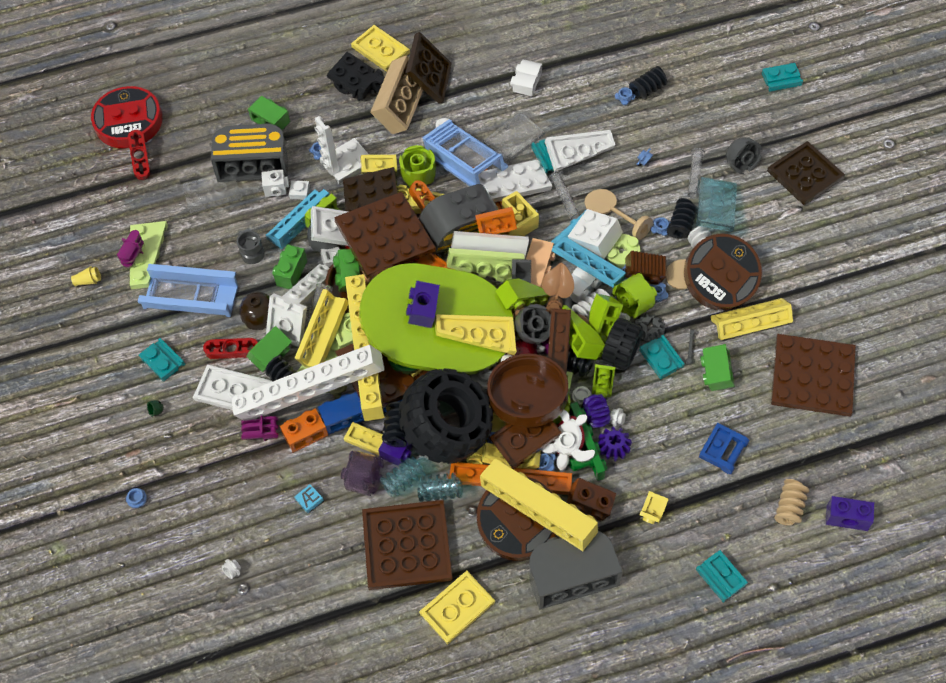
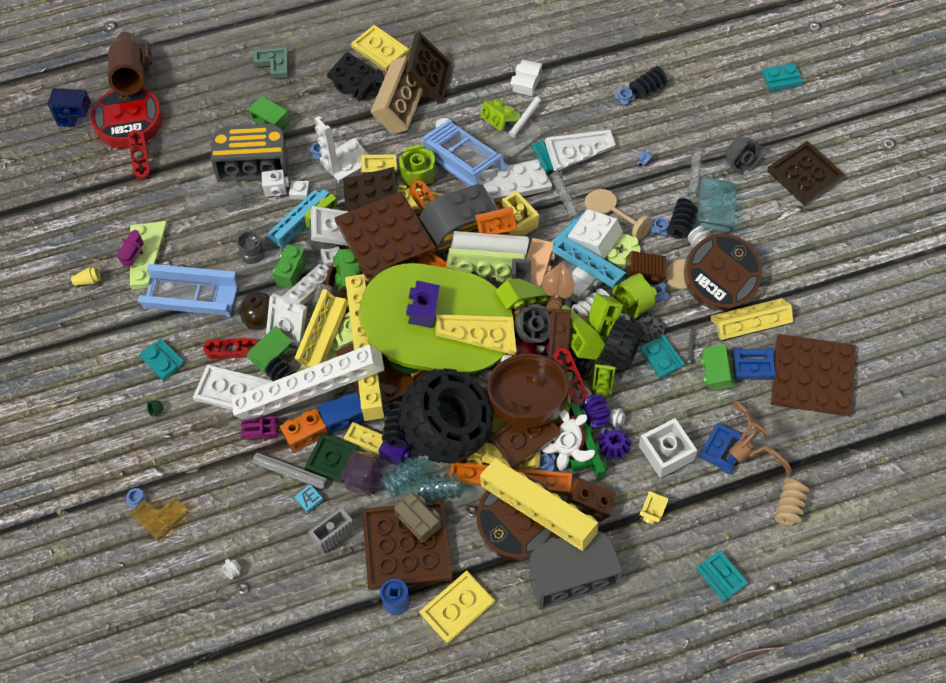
dark purple brick [826,496,874,531] -> none
none -> clear blue brick [47,88,91,127]
none -> reddish brown piece [108,31,152,95]
none -> clear yellow plate [129,498,189,542]
none -> light grey axle [253,453,327,489]
none -> sand green plate [254,47,288,78]
none -> dark green plate [305,434,359,484]
none -> light grey brick [308,507,355,554]
none -> blue wheel [380,579,410,615]
none -> dark tan brick [394,492,441,543]
none -> lime bracket [480,99,521,131]
none -> white bar [509,97,541,137]
none -> red beam [552,348,587,403]
none -> white brick [639,418,697,478]
none -> medium nougat plant [729,400,791,477]
none -> blue plate [732,347,775,379]

